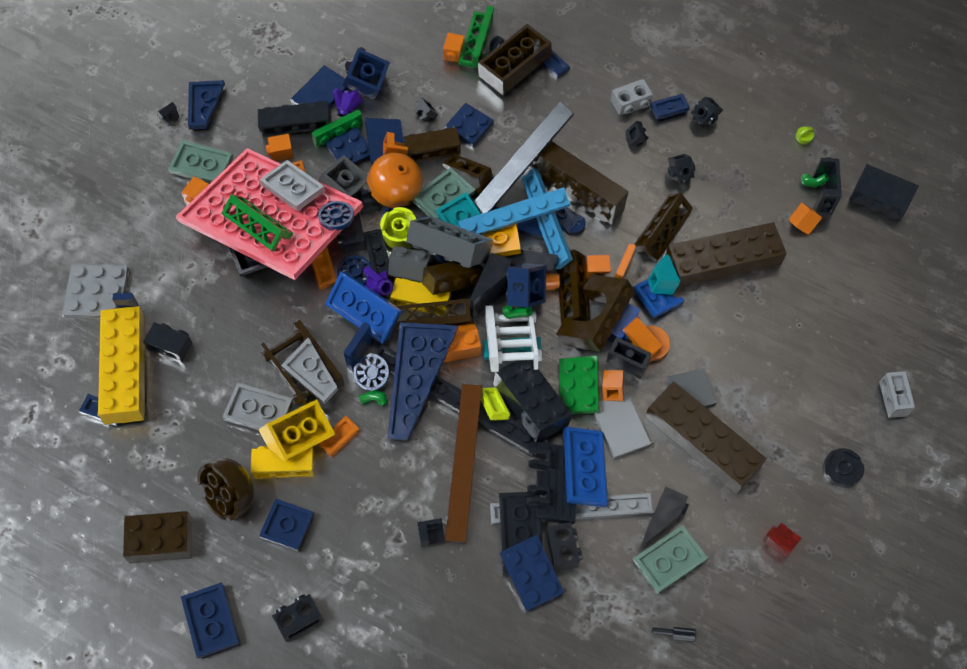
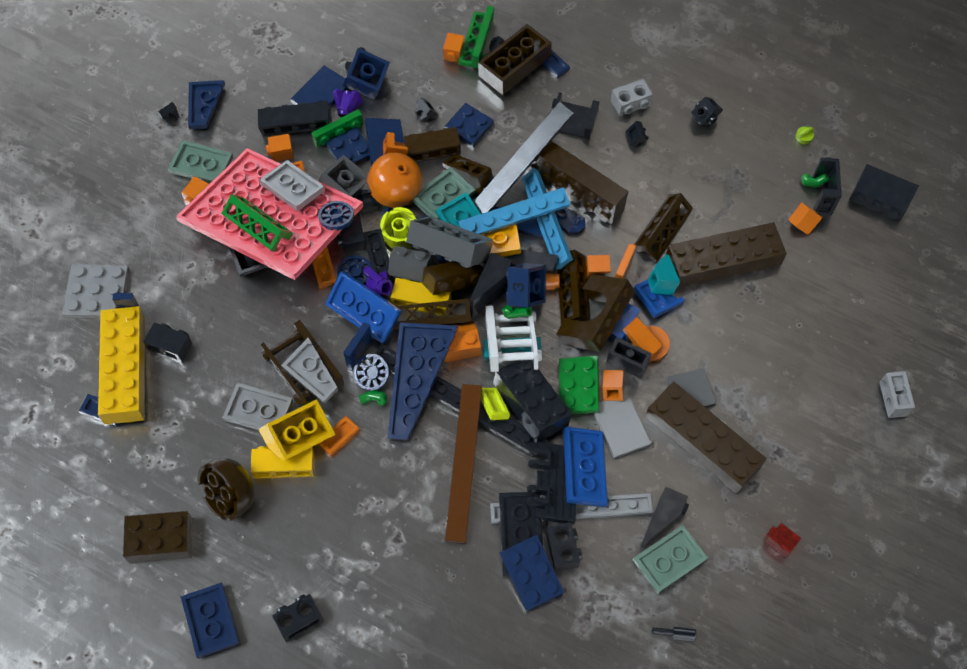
dark blue plate [259,498,314,551] -> none
black panel [417,518,445,548] -> none
dark blue plate [650,94,690,120] -> none
black brick [668,153,695,183] -> none
black tile [823,448,865,488] -> none
none -> black panel [549,92,600,140]

